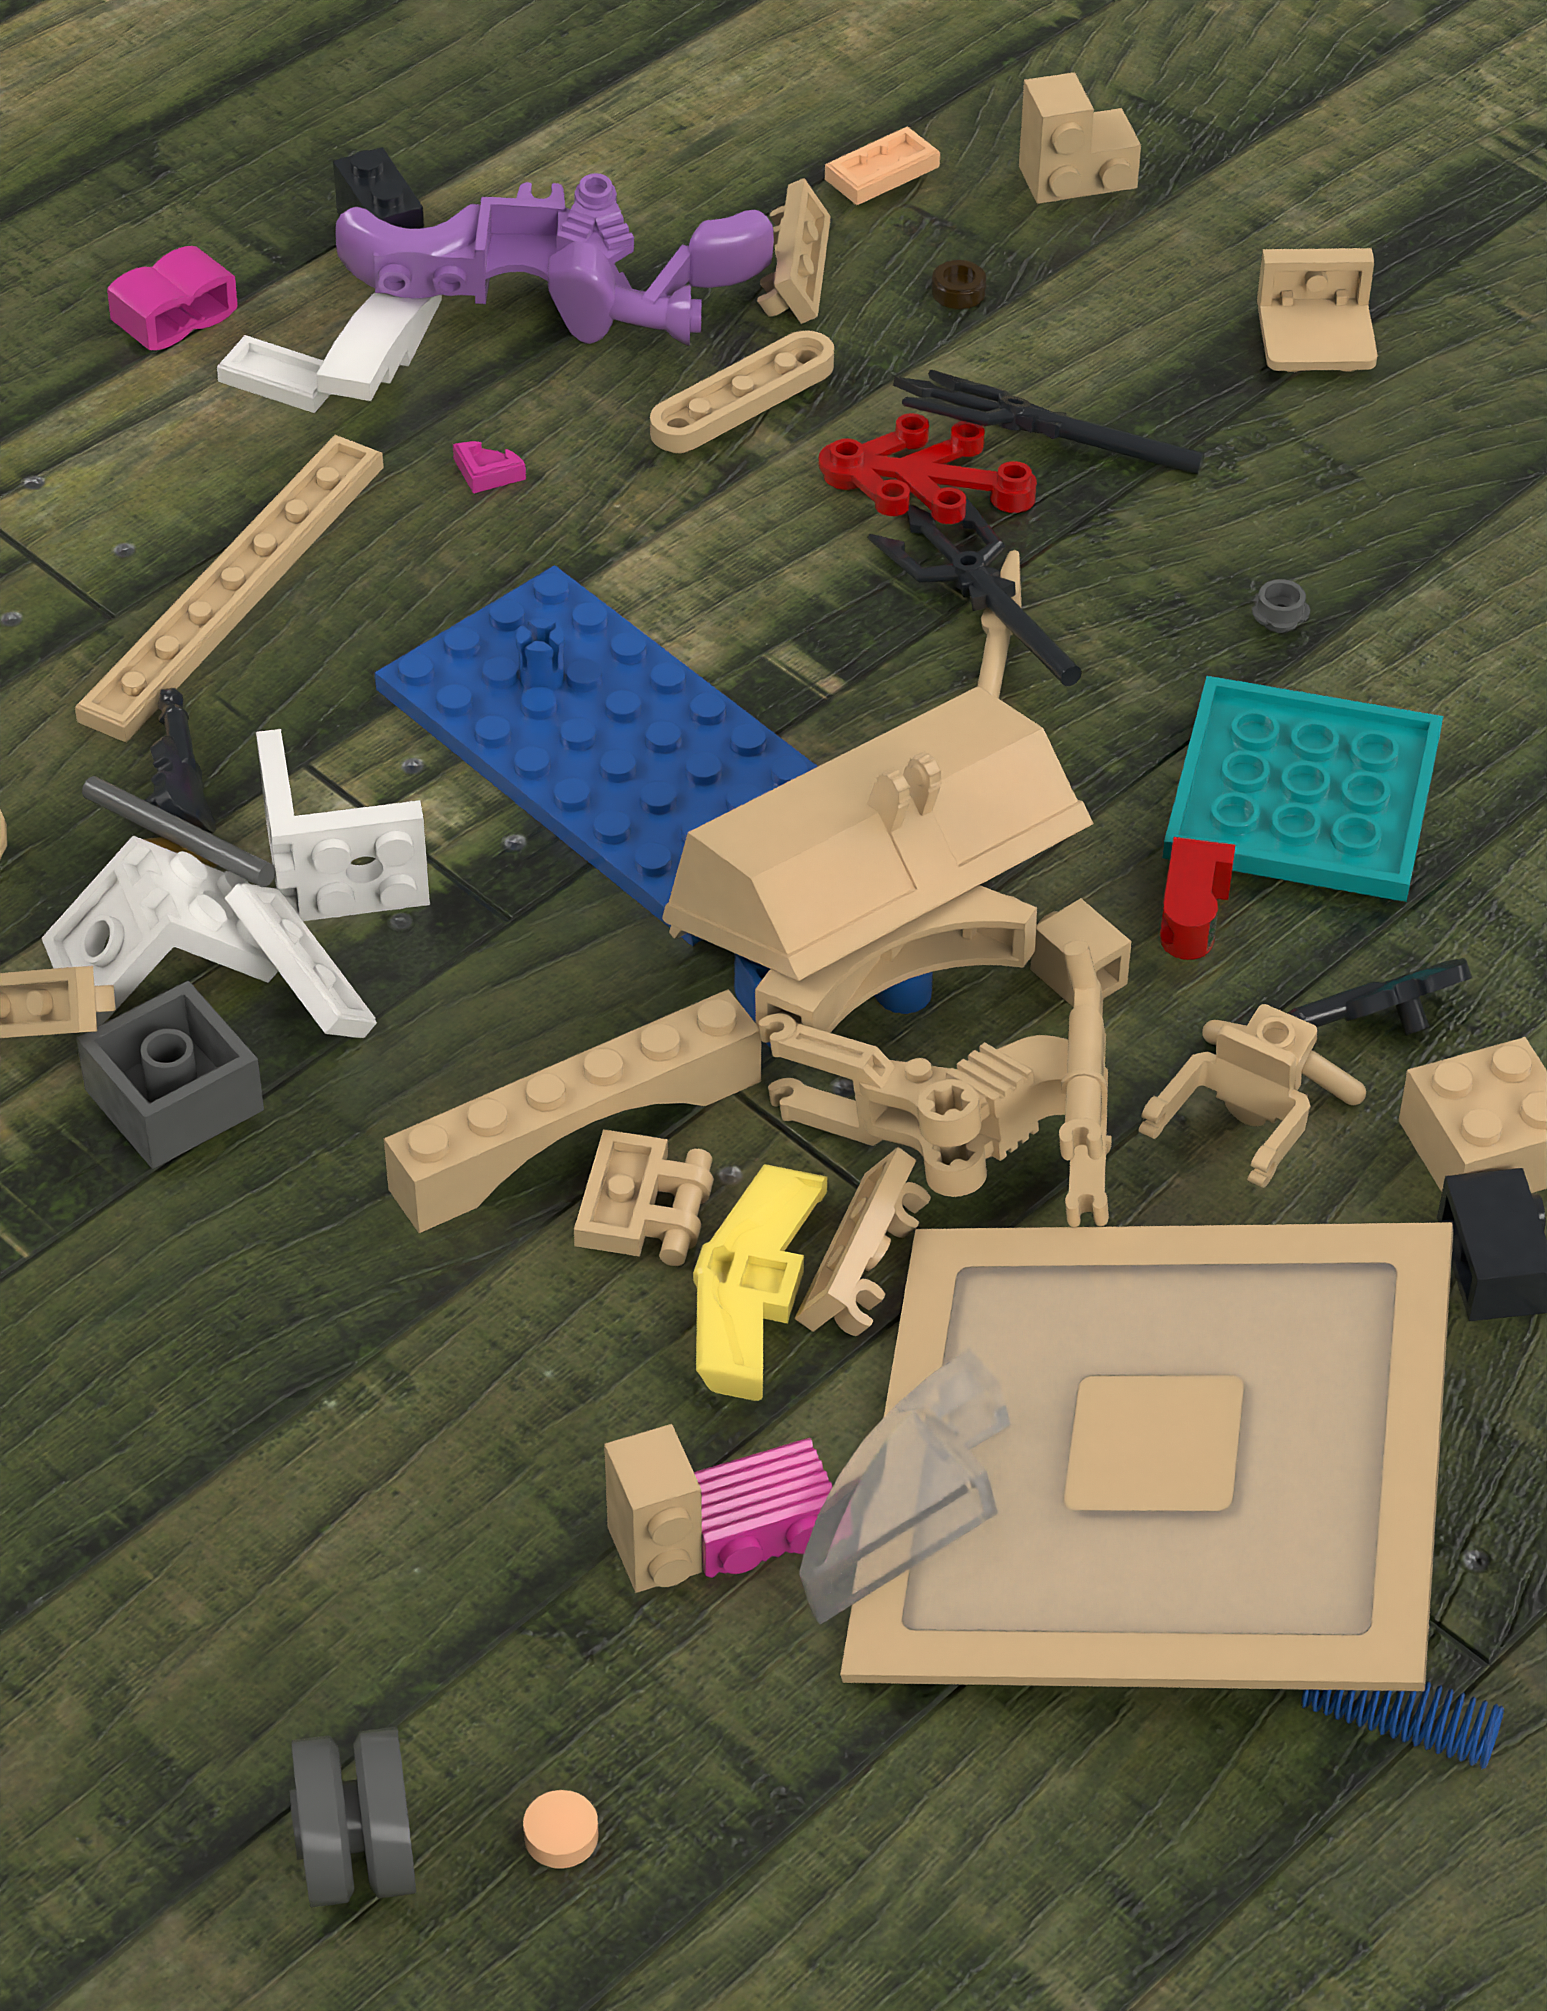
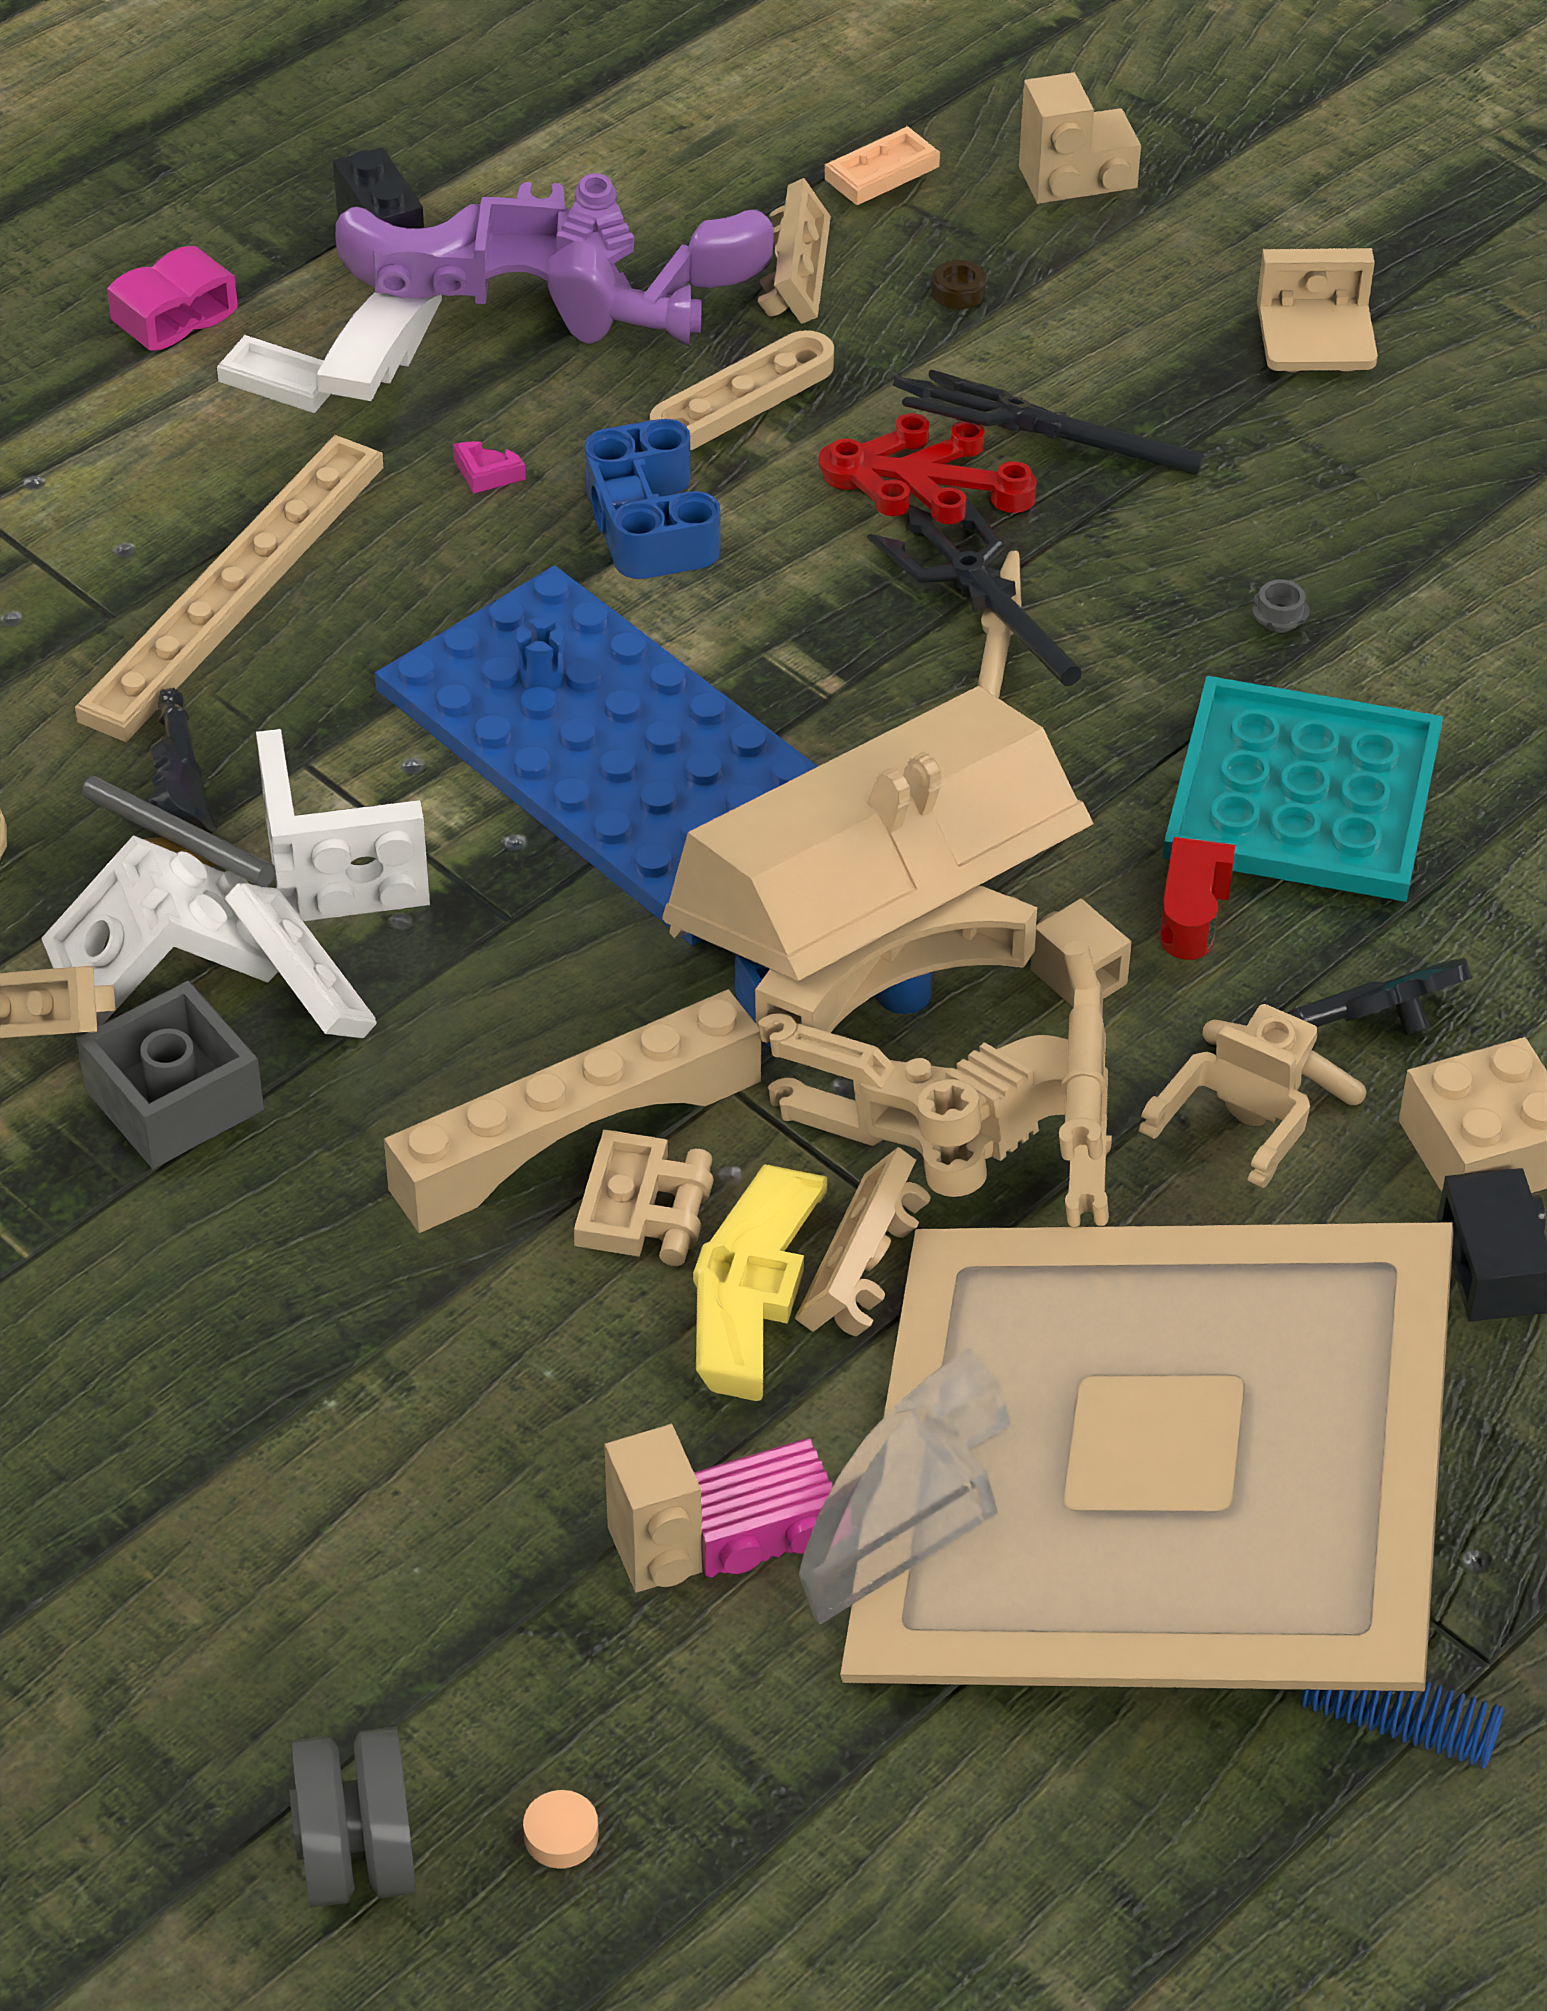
none -> blue beam [585,419,721,579]

